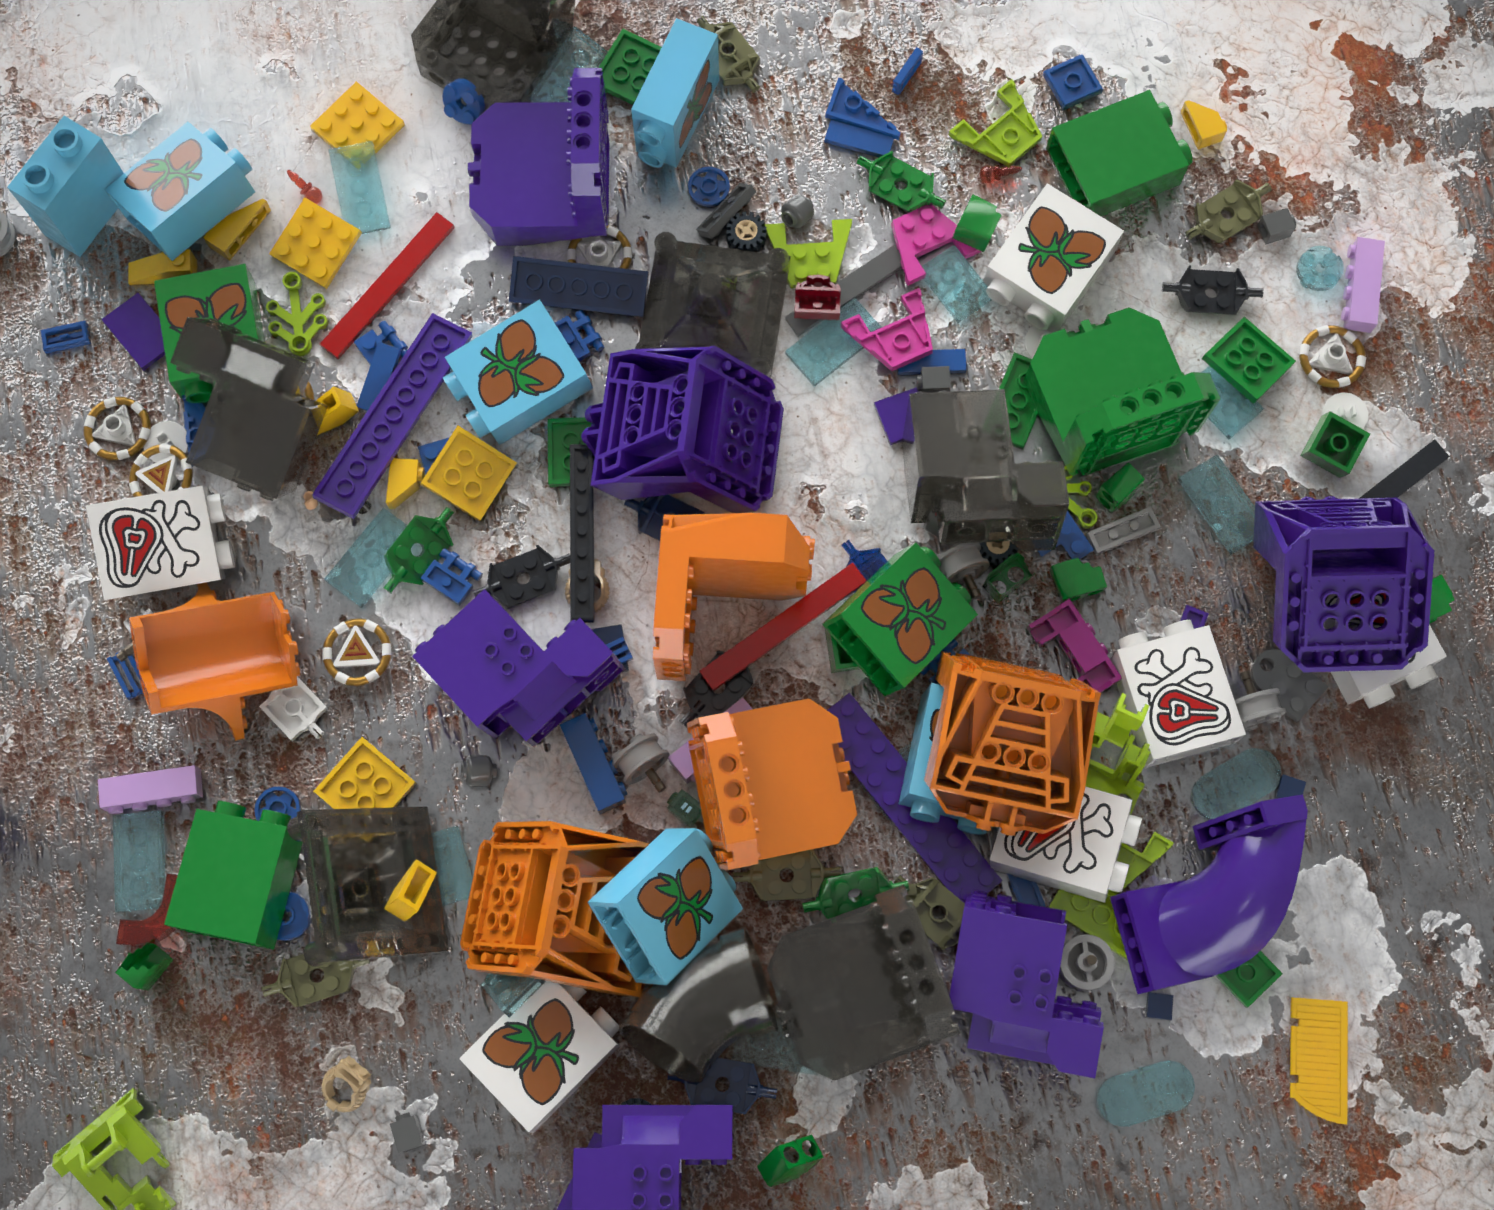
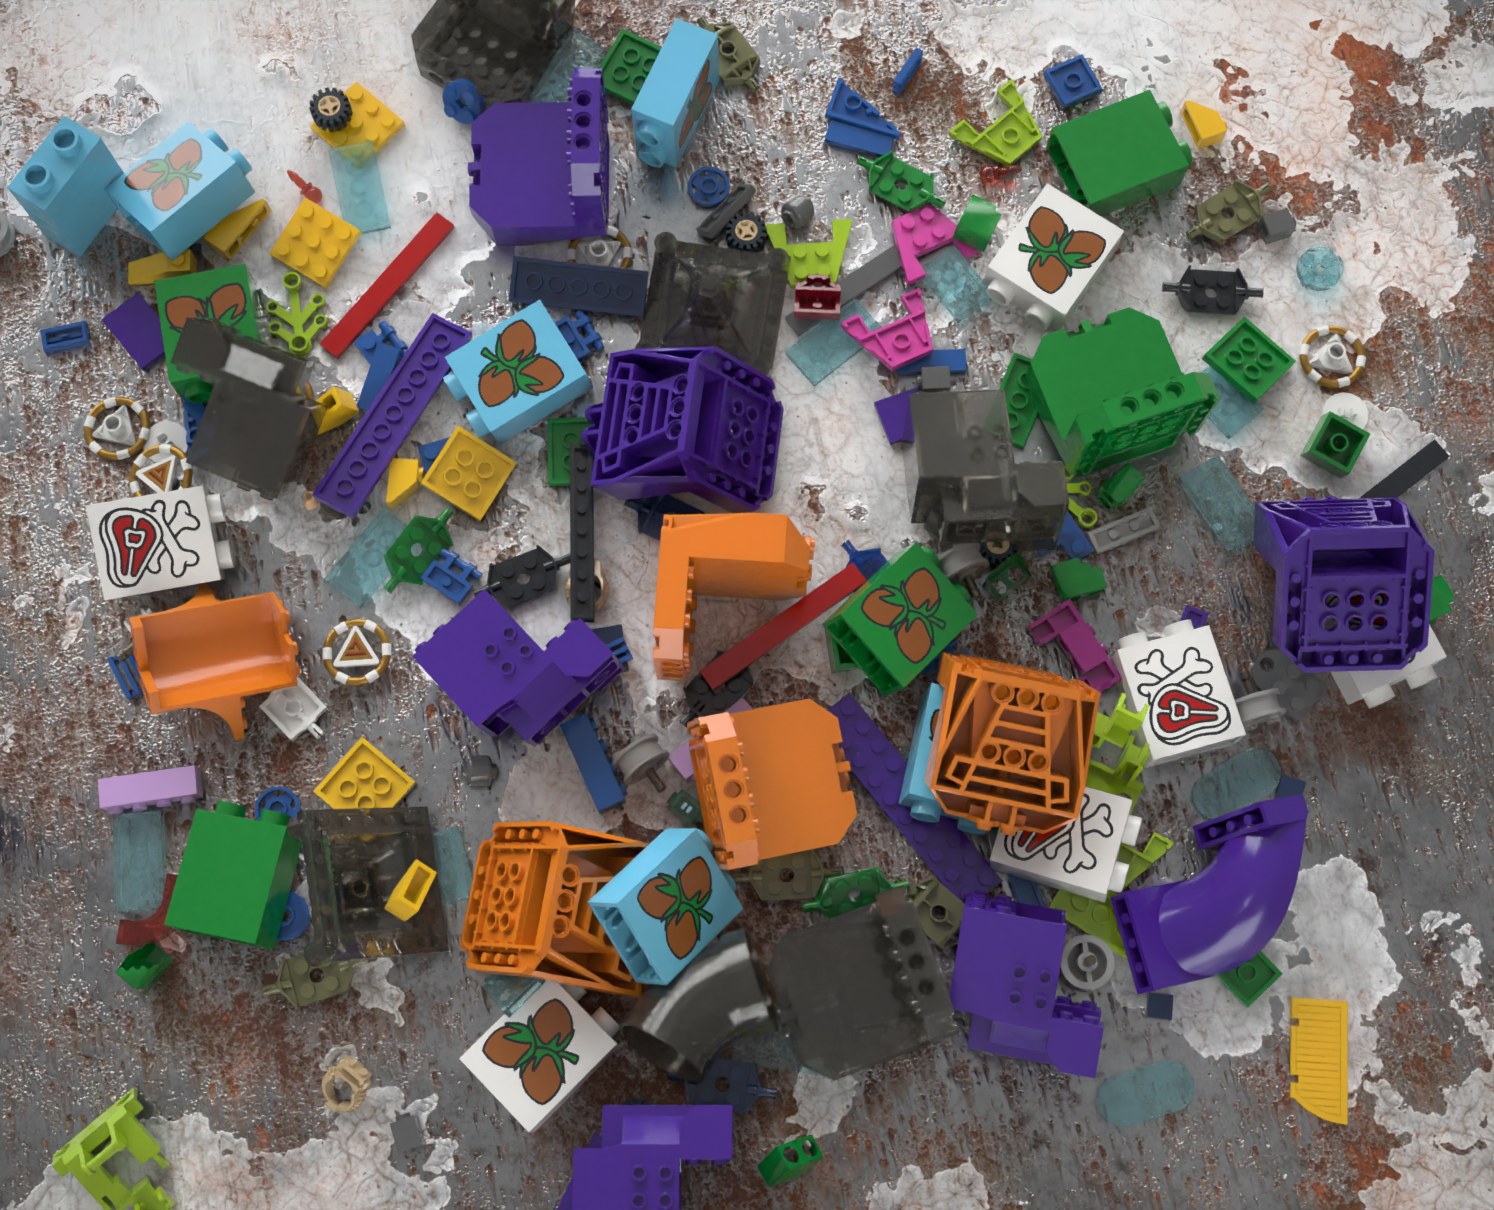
lavender brick [1341,237,1385,333] -> none
none -> black wheel [309,87,353,132]

